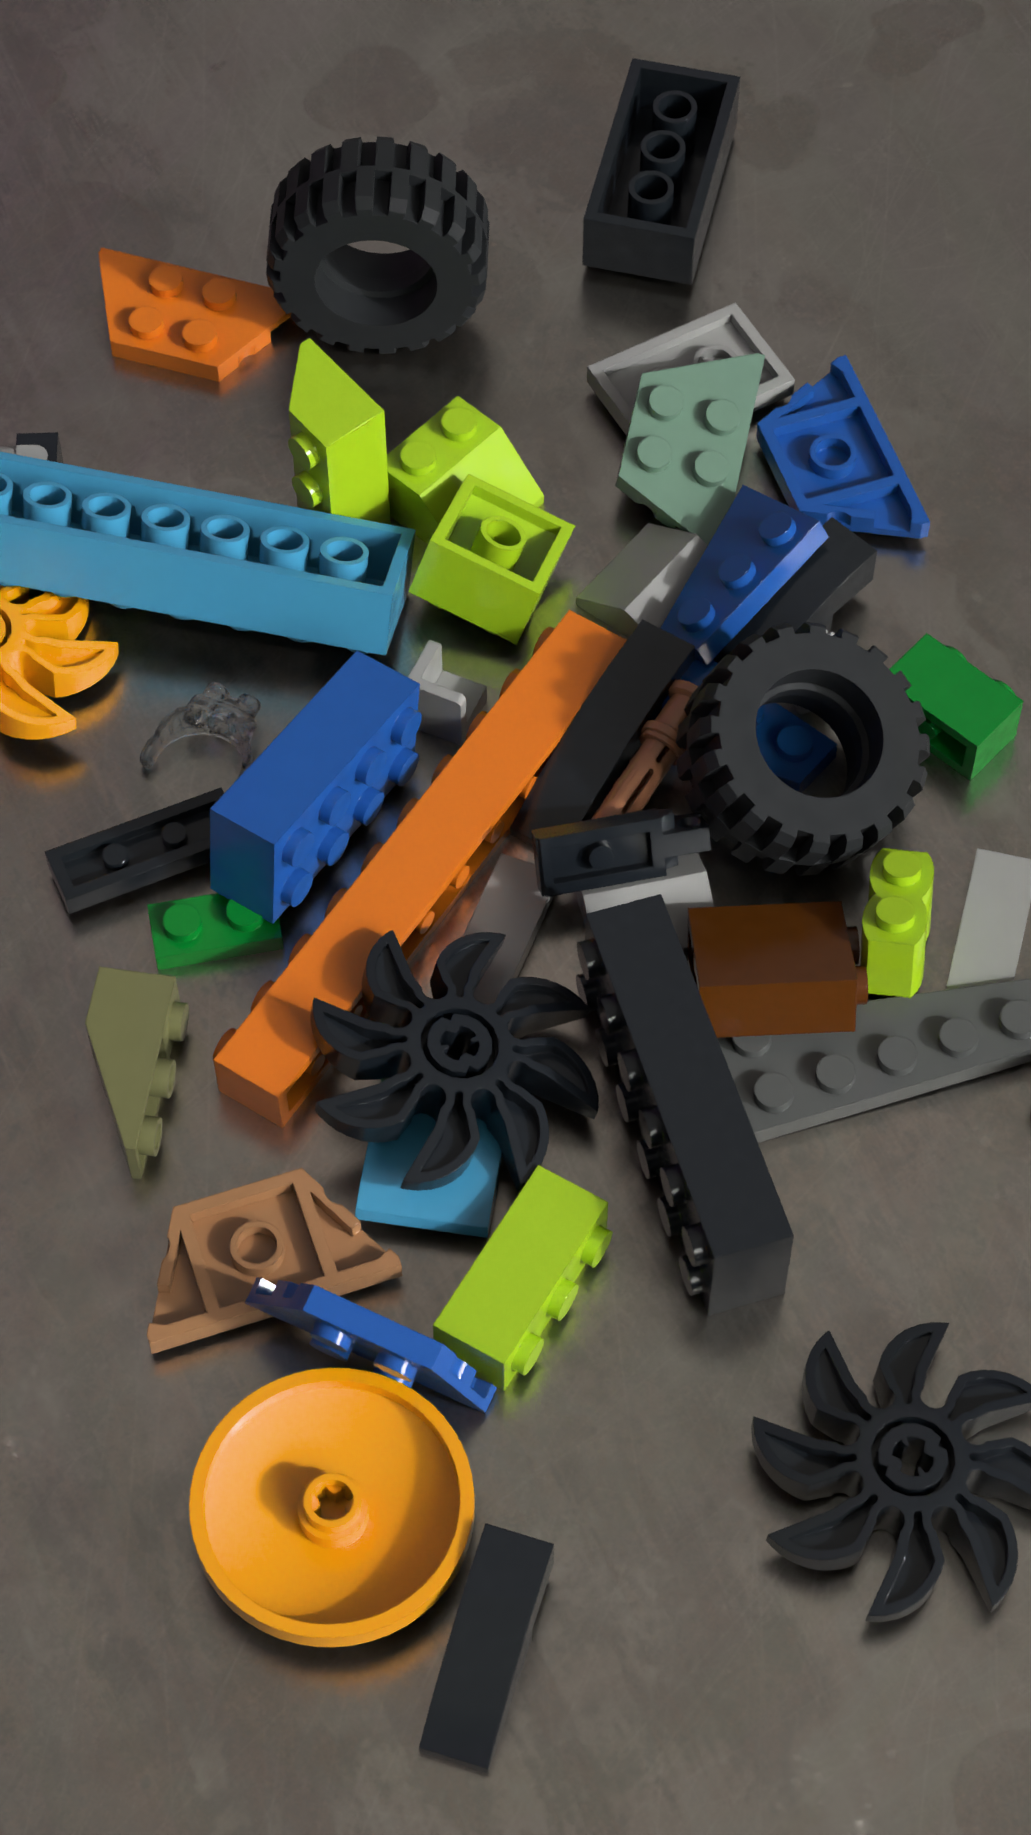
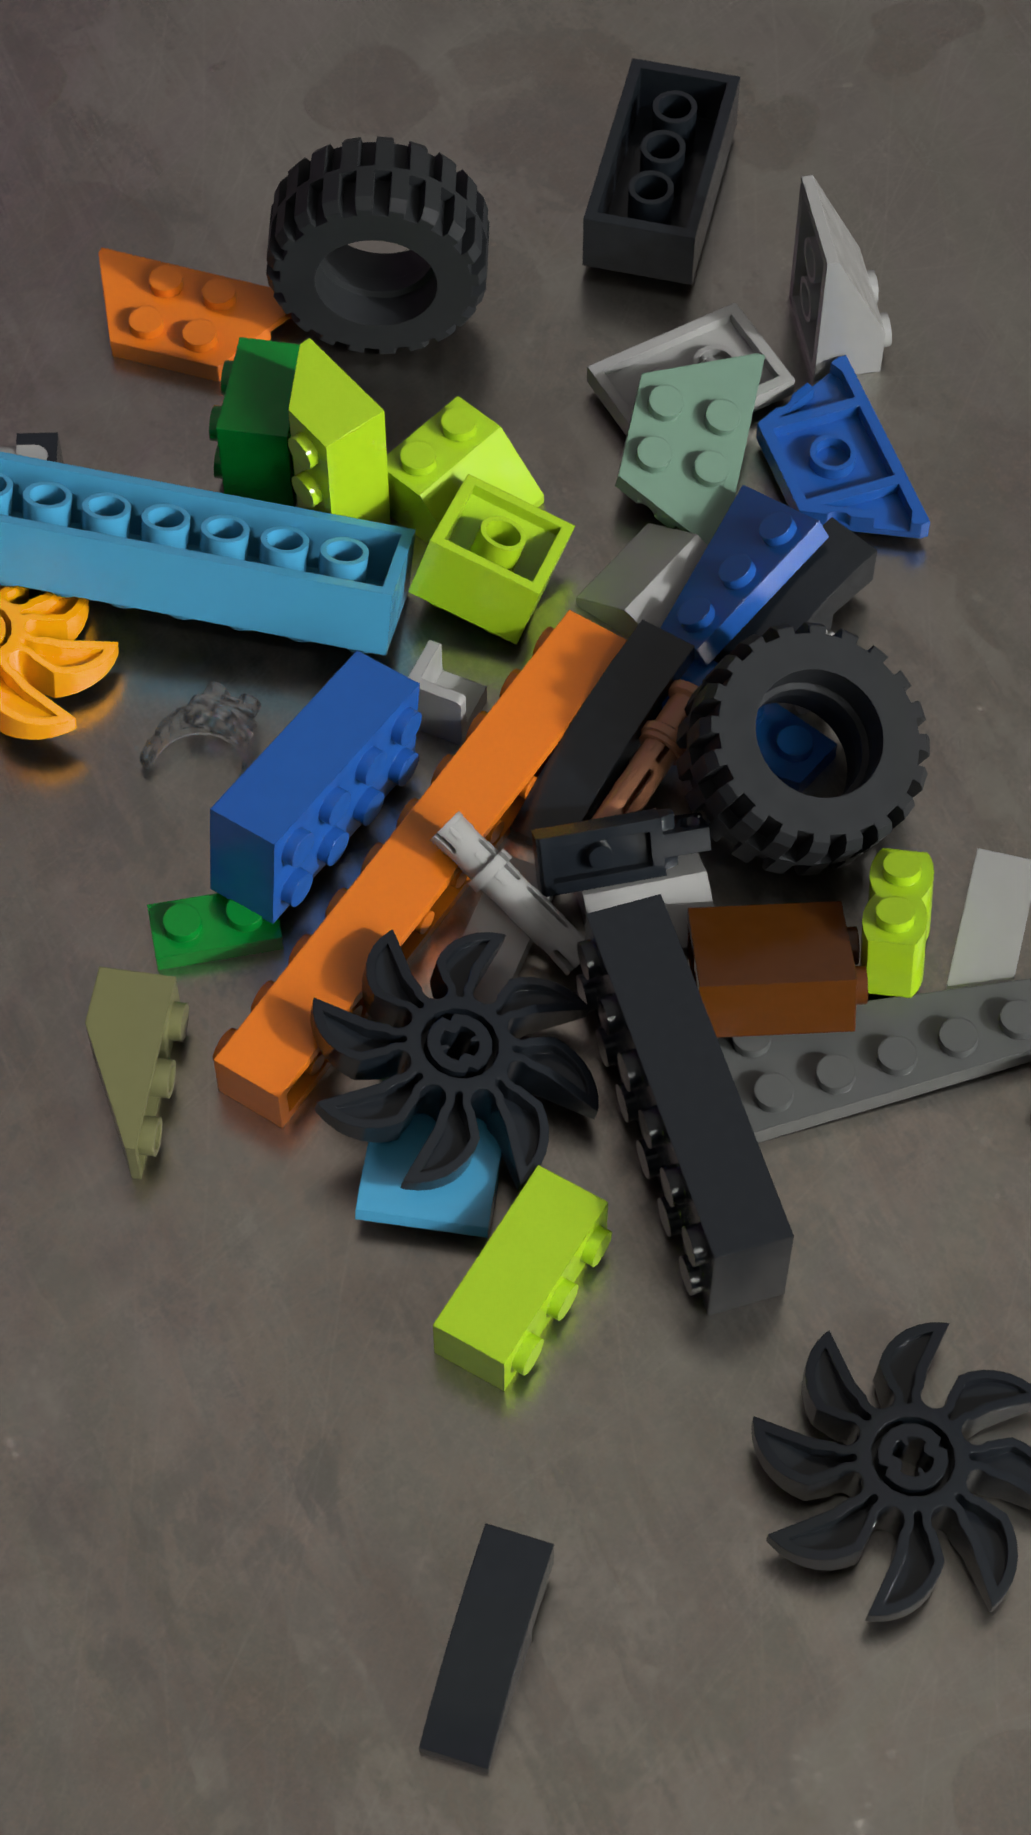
black plate [45,787,224,914] -> none
medium nougat wing [147,1168,402,1354] -> none
light orange dish [189,1368,475,1648] -> none
blue wing [245,1277,497,1414] -> none
green brick [889,633,1024,781] -> none
none -> green brick [209,337,300,507]
none -> light grey pin [430,811,585,975]
none -> light grey slope [789,175,892,380]

